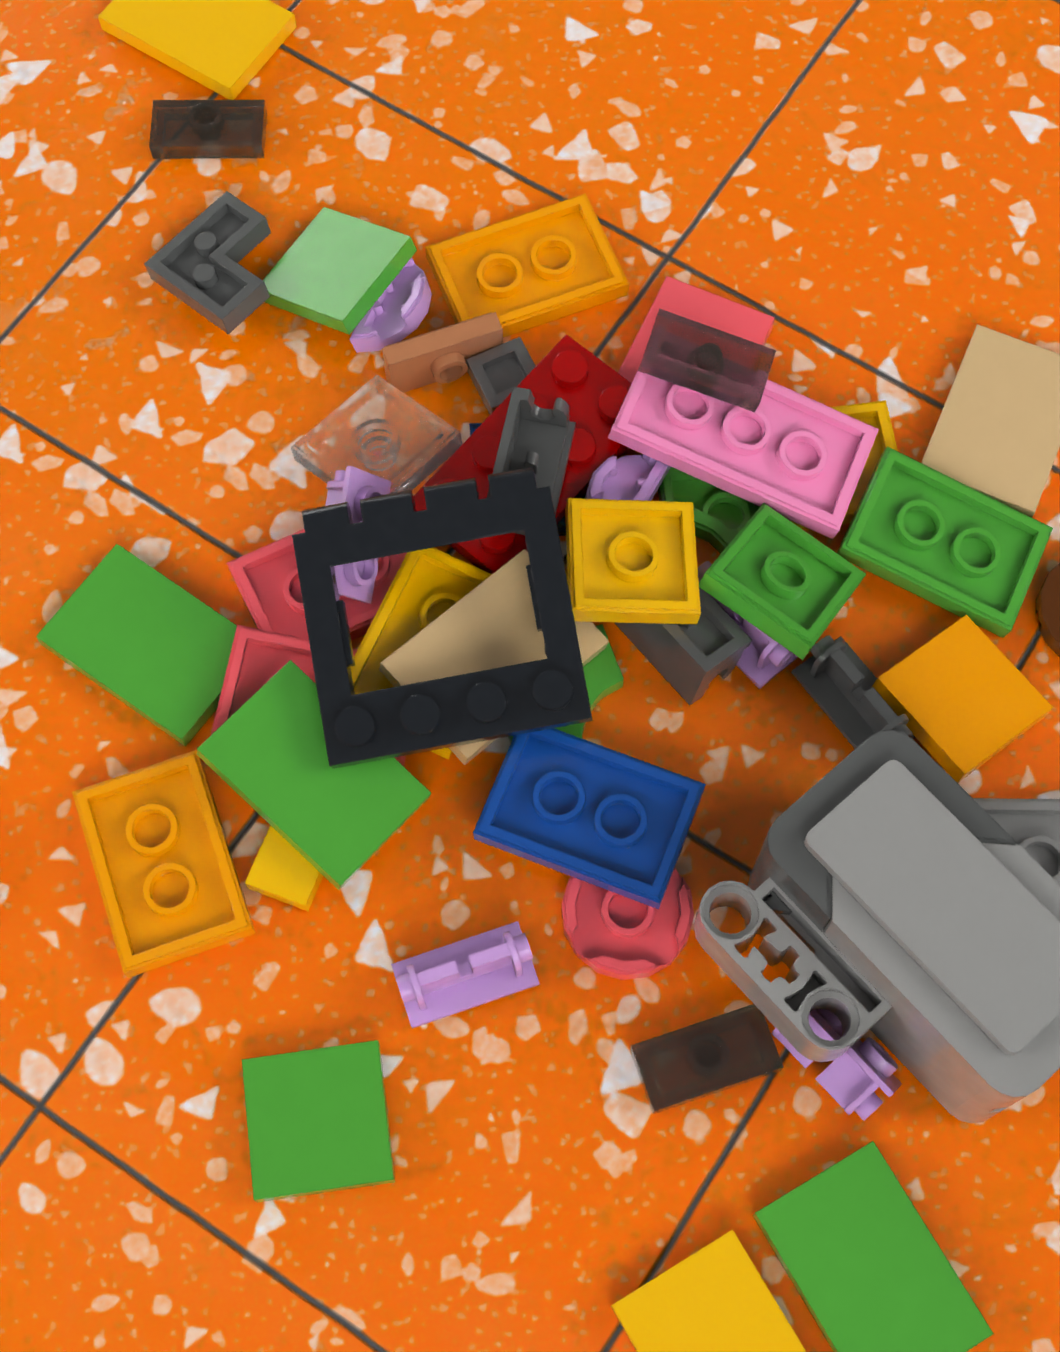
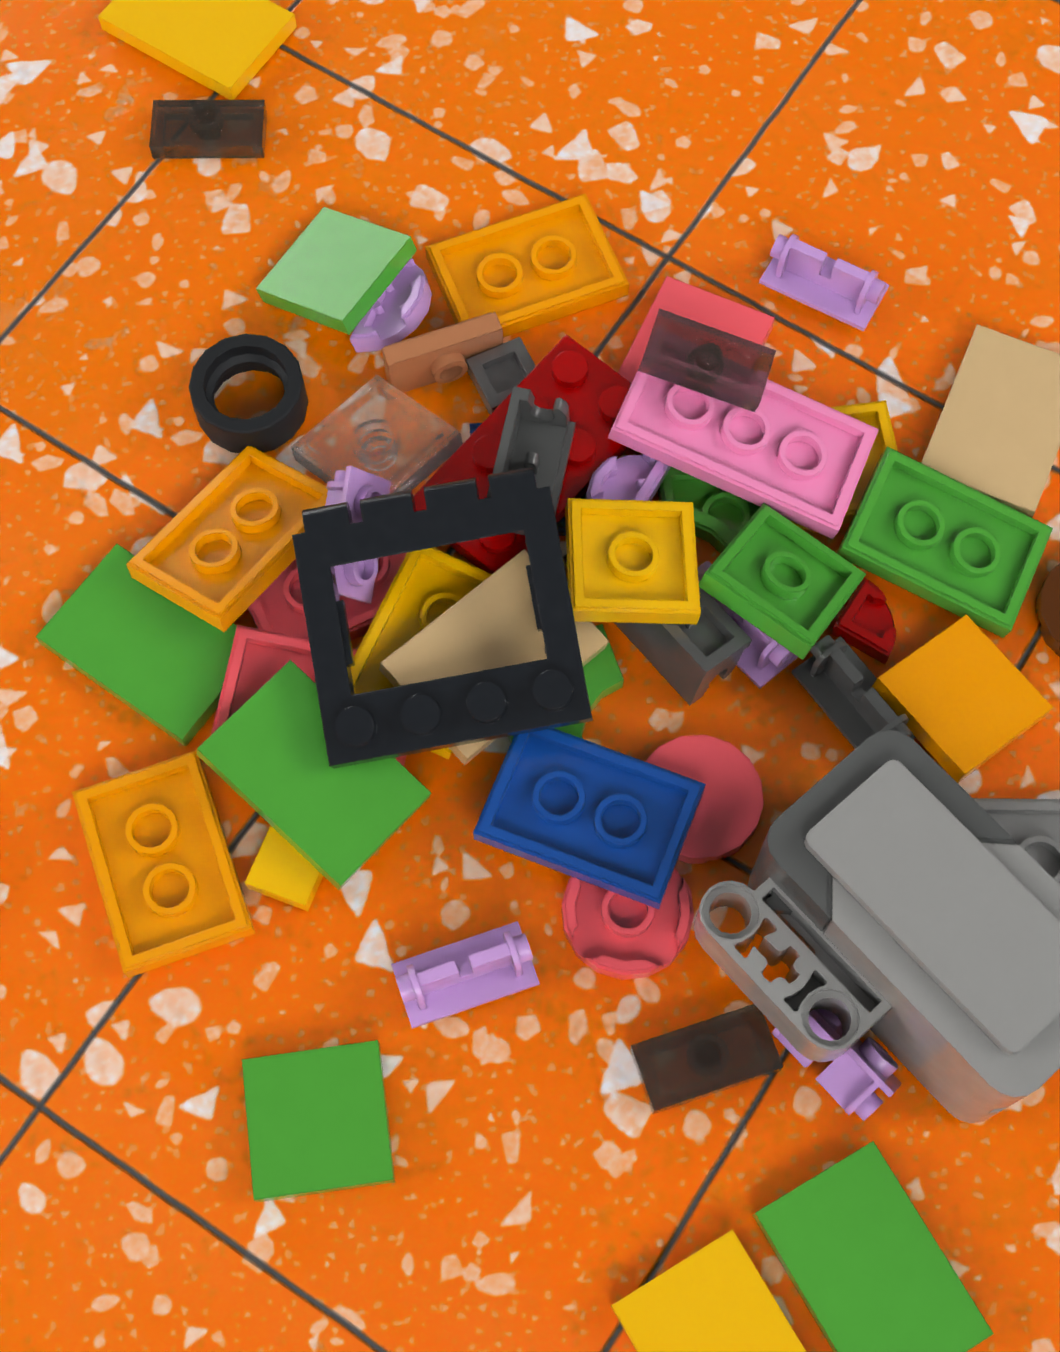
dark grey plate [144,191,271,334] -> none
none -> light orange tile [126,446,328,632]
none -> black tyre [189,334,308,453]
none -> coral tile [645,735,764,864]
none -> lavender hinge [759,233,889,332]
none -> red tile [831,577,896,665]

